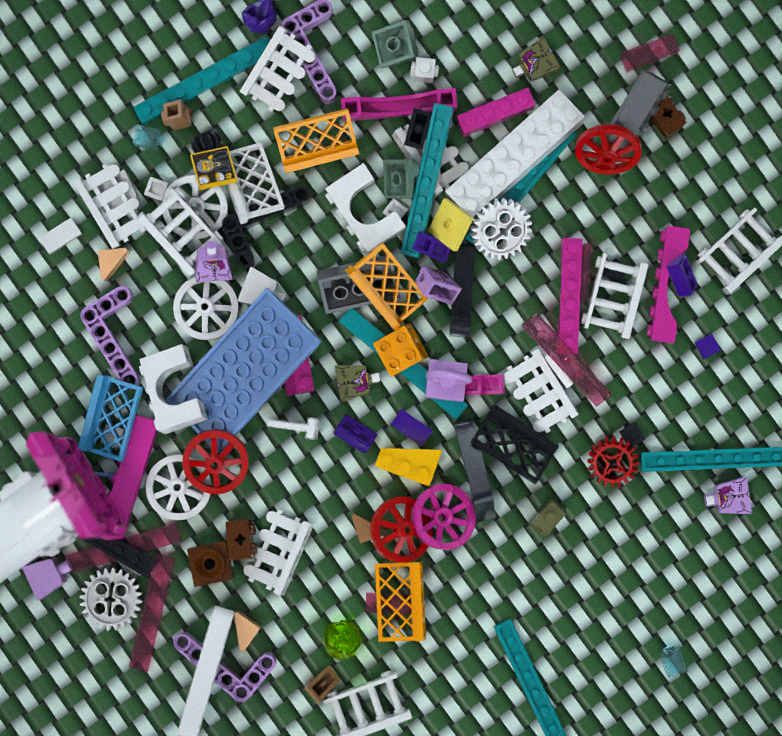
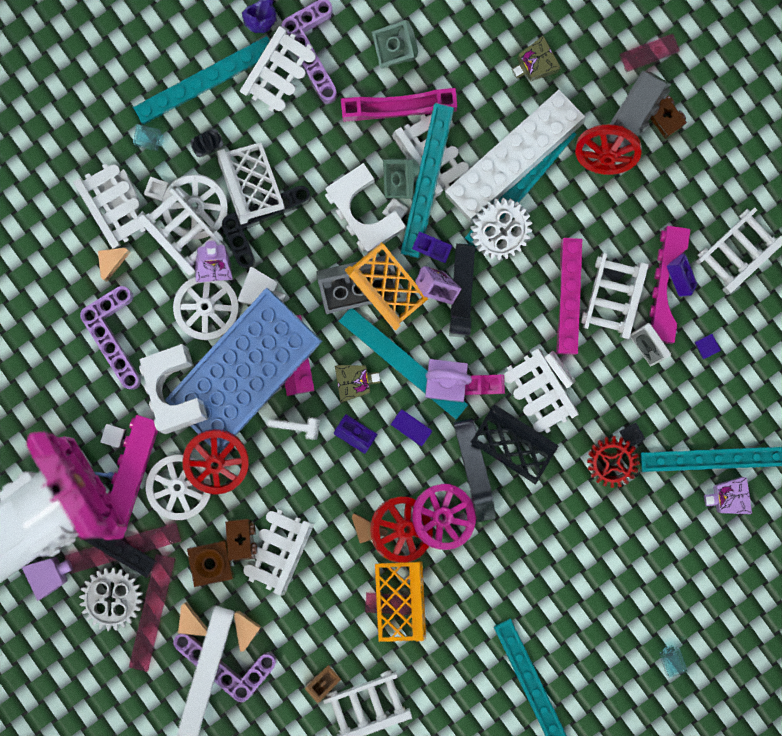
white tile [39,218,82,254] -> none
dark azure fence [78,374,143,462] -> none
medium nougat brick [161,100,193,130] -> none
tile [190,146,237,190] -> none
light orange fence [273,108,359,173] -> none
clear neon green cylinder [323,620,363,660] -> none
light orange bracket [373,324,429,377] -> none
yellow wedge [375,448,442,486] -> none
black slope [404,108,432,150] -> none
white brick [410,57,439,83] -> none
light yellow plate [428,198,474,251] -> none
dark pink brick [456,88,535,138] -> none
clear pink tile [522,313,611,407] -> none
olive torso [528,497,566,537] -> none
clear pink tile [580,243,592,303] -> none
none -> light nougat slope [178,601,208,636]
none -> tile [630,323,671,367]

